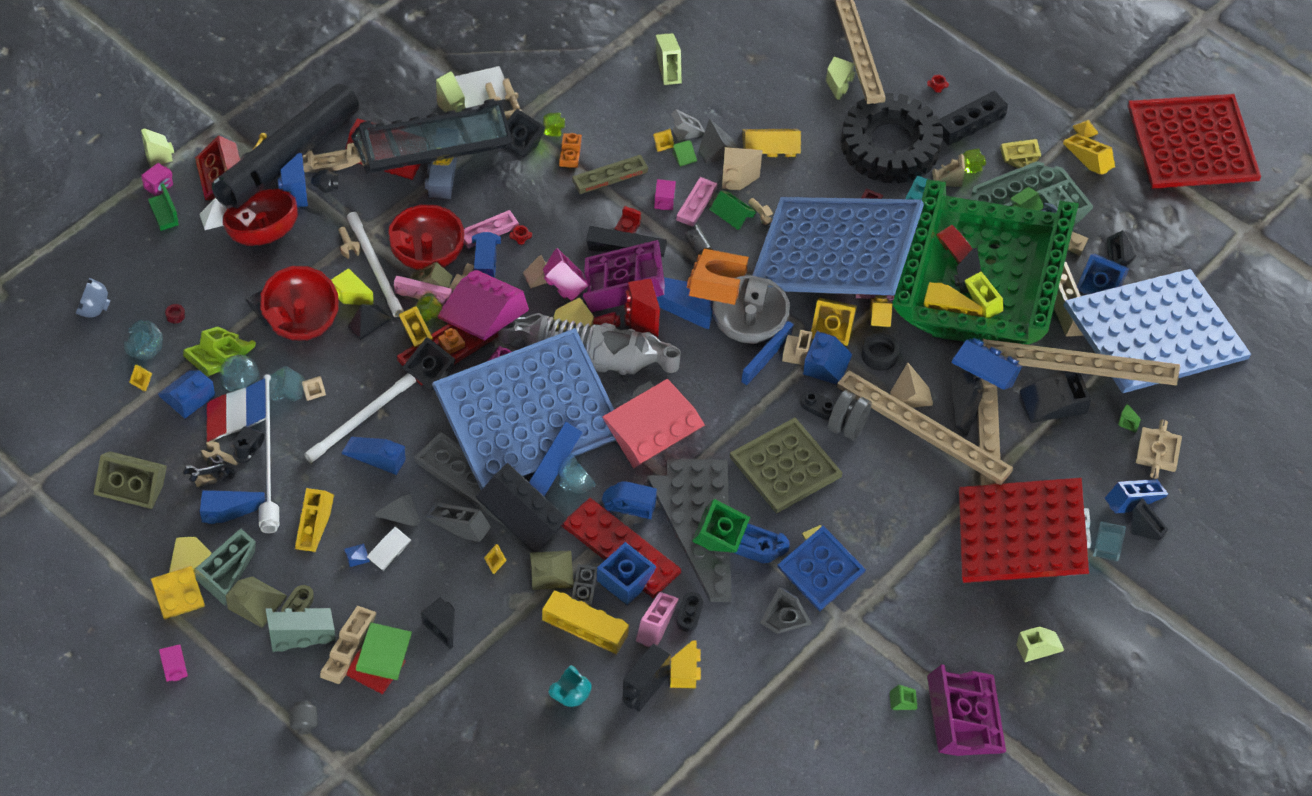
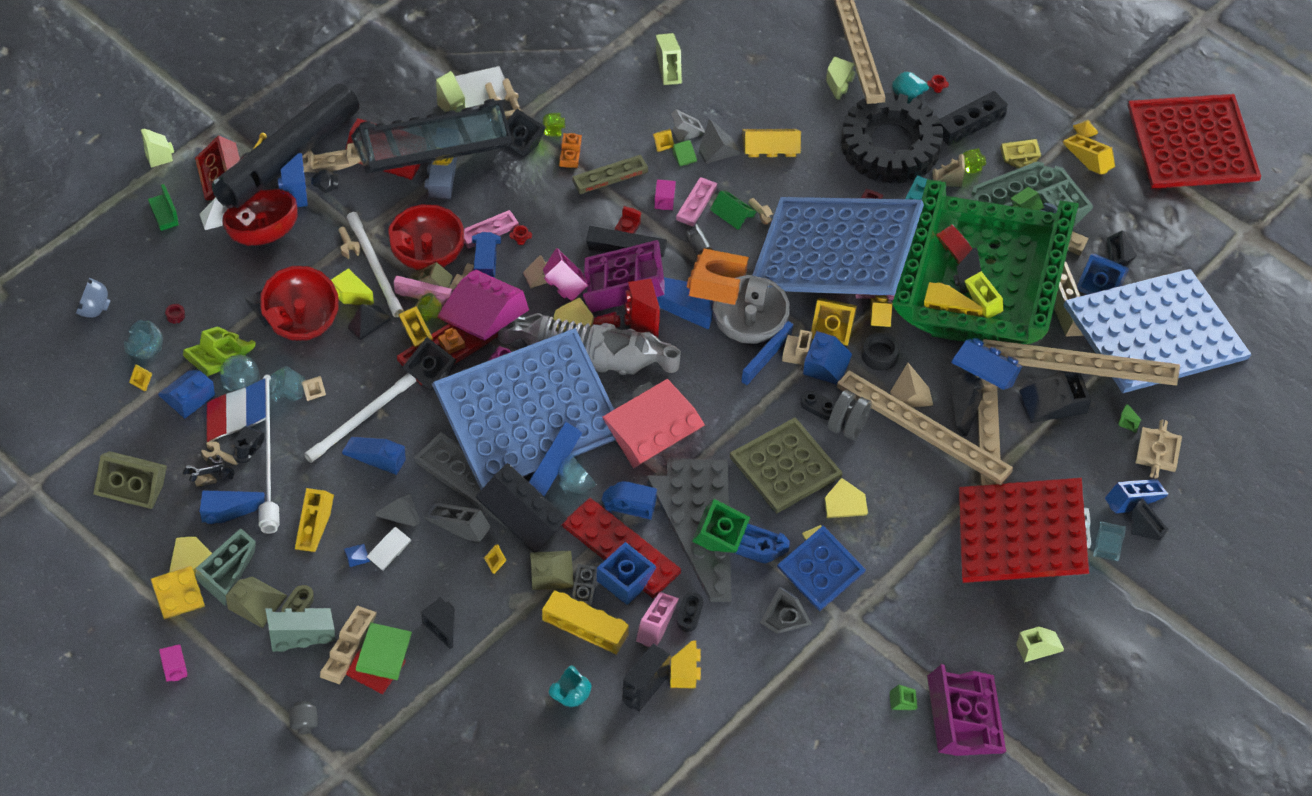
dark pink brick [141,163,173,197] -> none
tan slope [722,147,762,190] -> none
none -> light yellow slope [824,478,868,518]
none -> teal hair [892,72,929,104]

